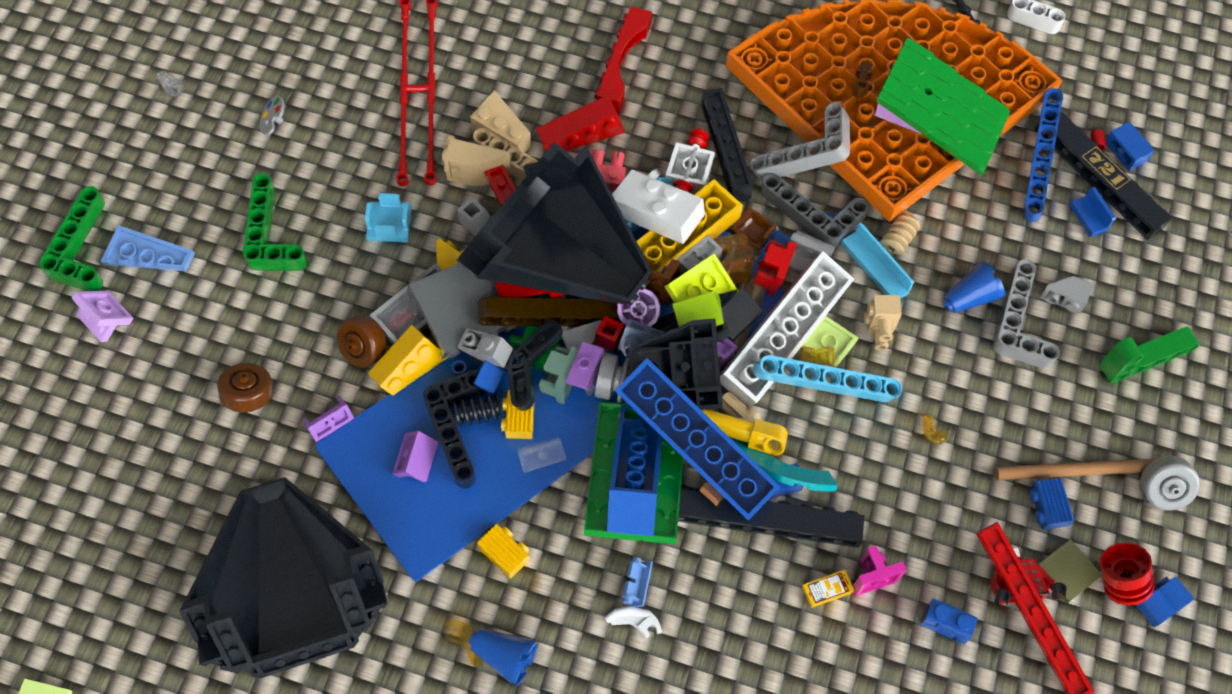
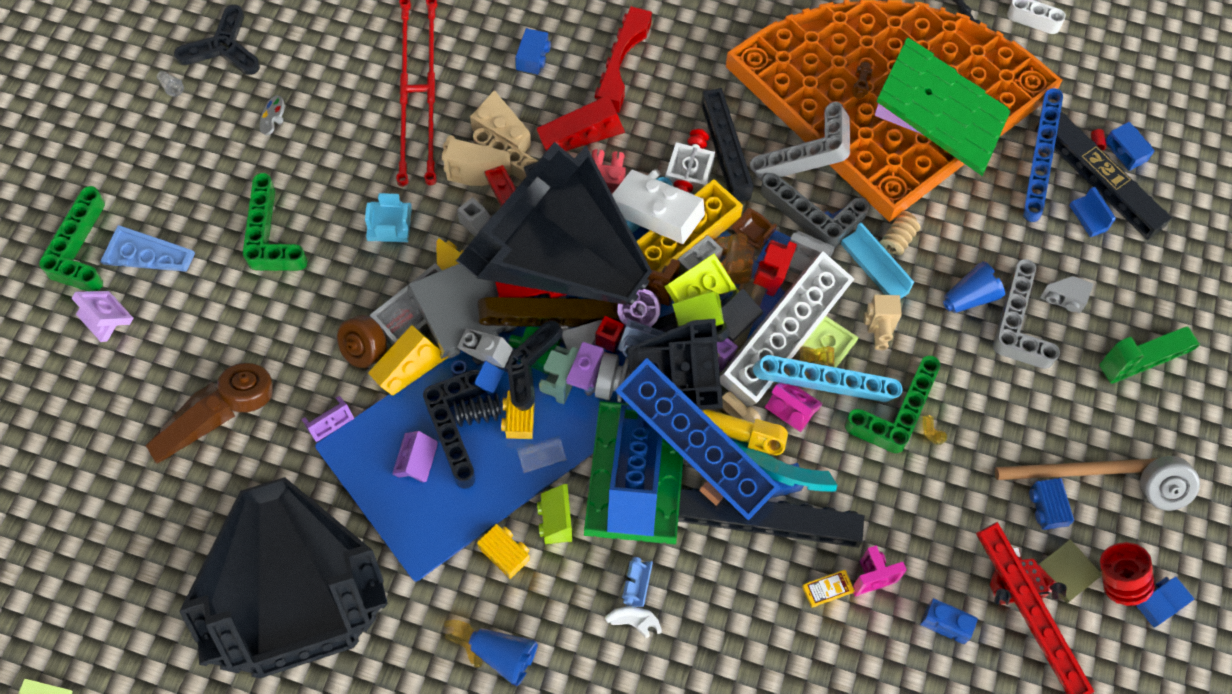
none -> reddish brown wedge [145,382,235,464]
none -> black piece [174,4,260,75]
none -> blue brick [515,28,551,75]
none -> lime slope [537,484,572,544]
none -> dark pink bracket [765,383,823,432]
none -> green beam [845,355,940,453]

